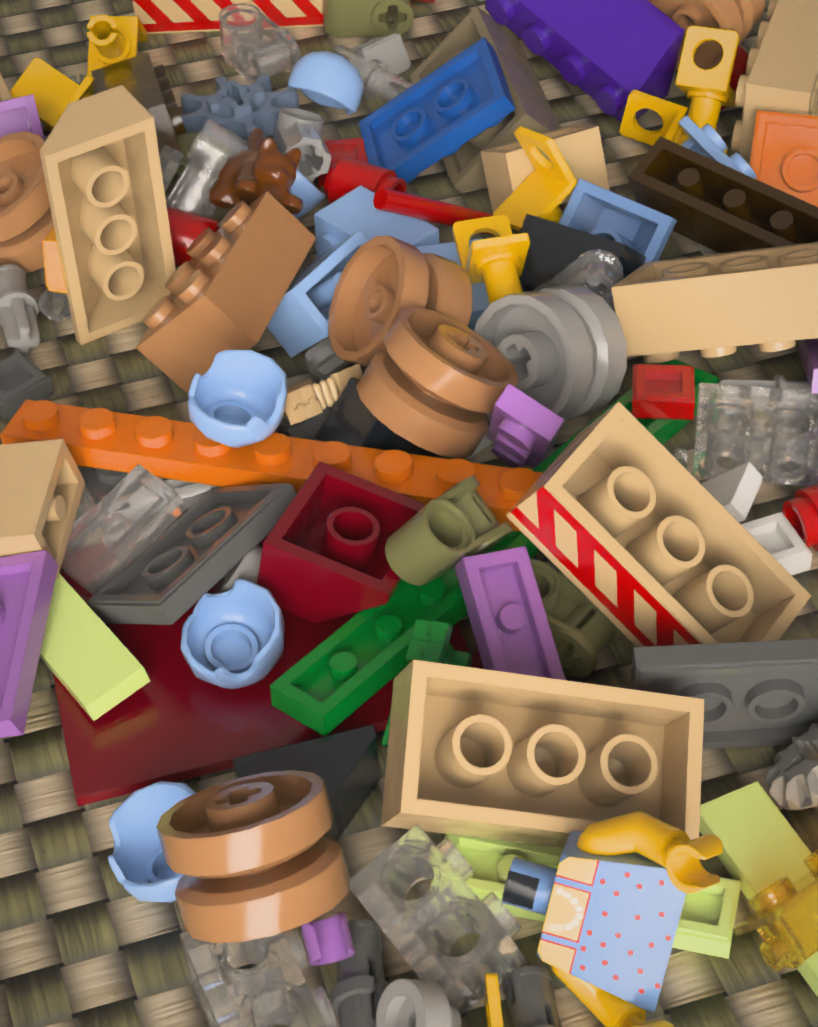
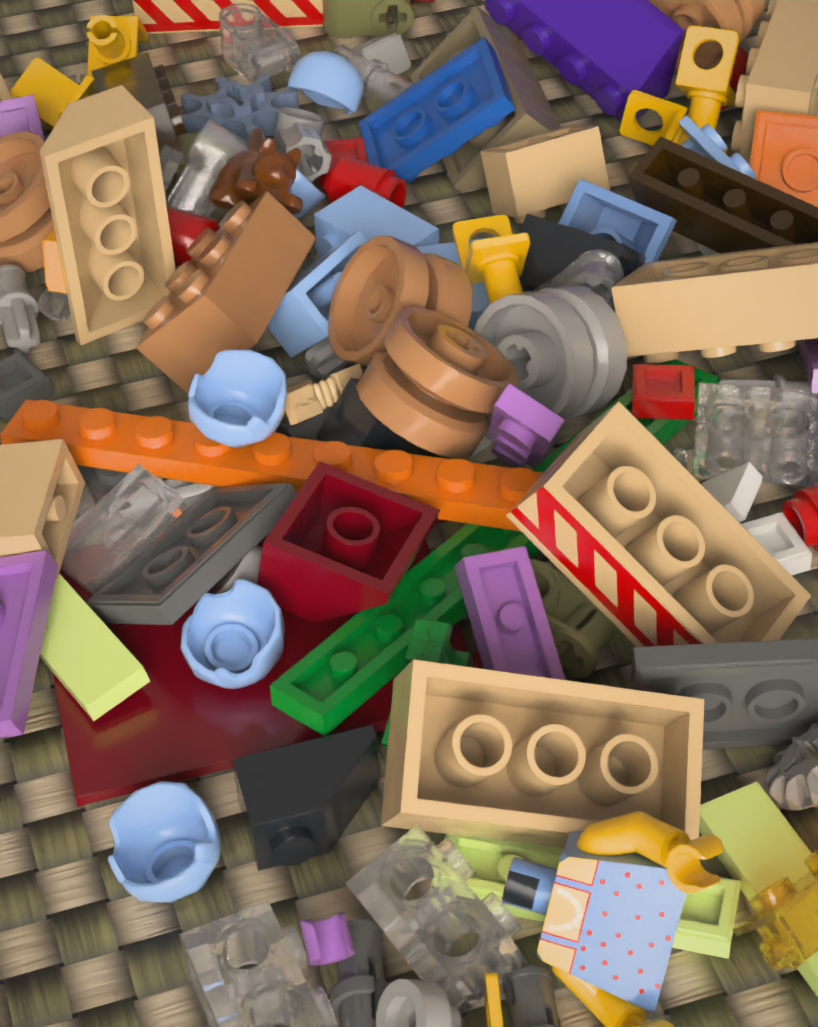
medium nougat wheel [156,770,350,943] -> none
red bar [373,187,512,237] -> none
olive piece [385,475,513,586] -> none
yellow bracket [493,126,578,232] -> none

